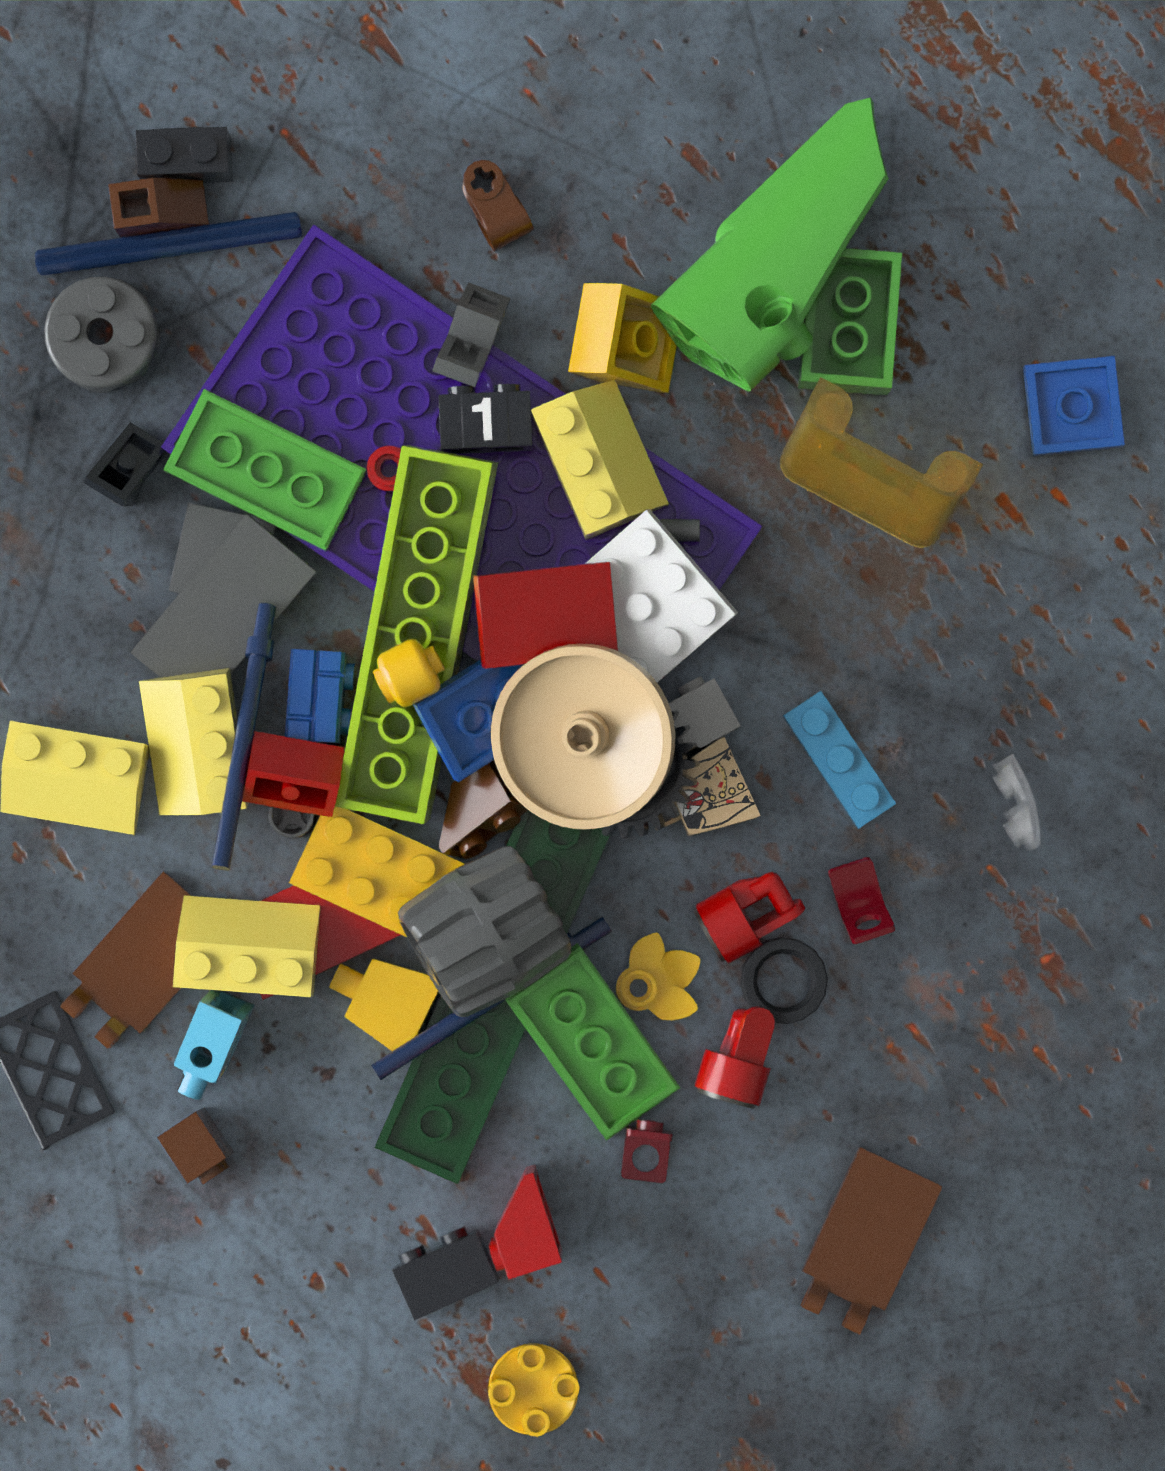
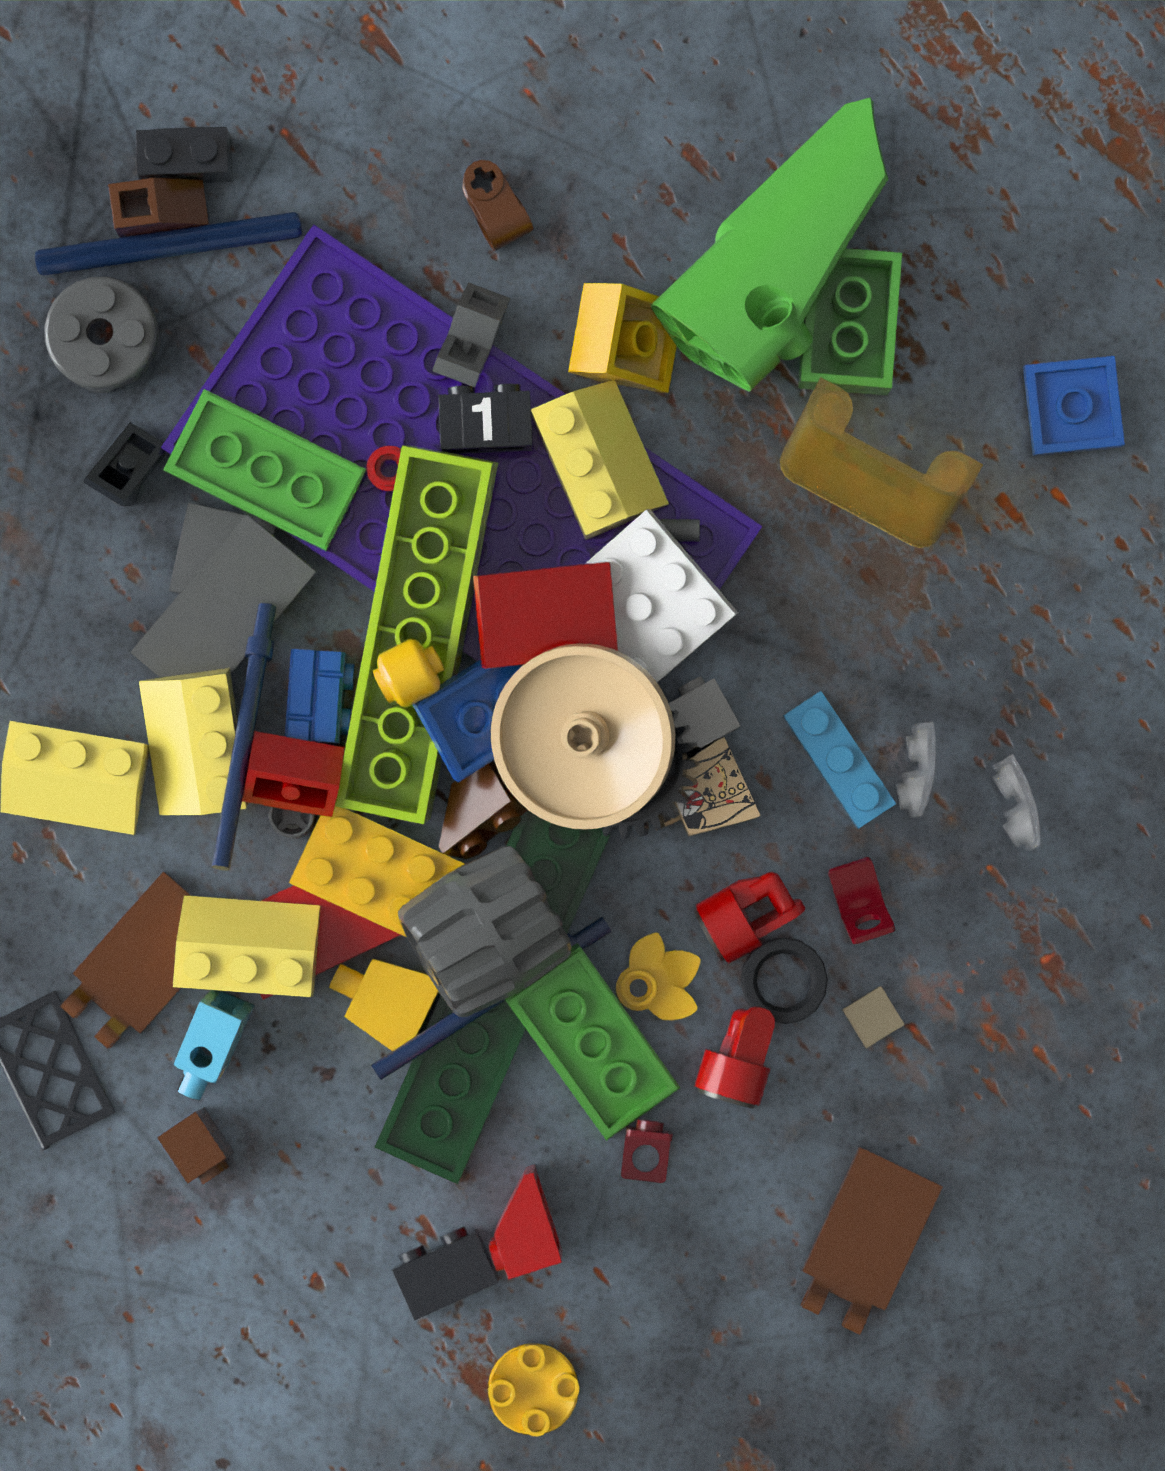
none -> dark tan tile [842,986,905,1048]
none -> clear slope [896,721,936,818]

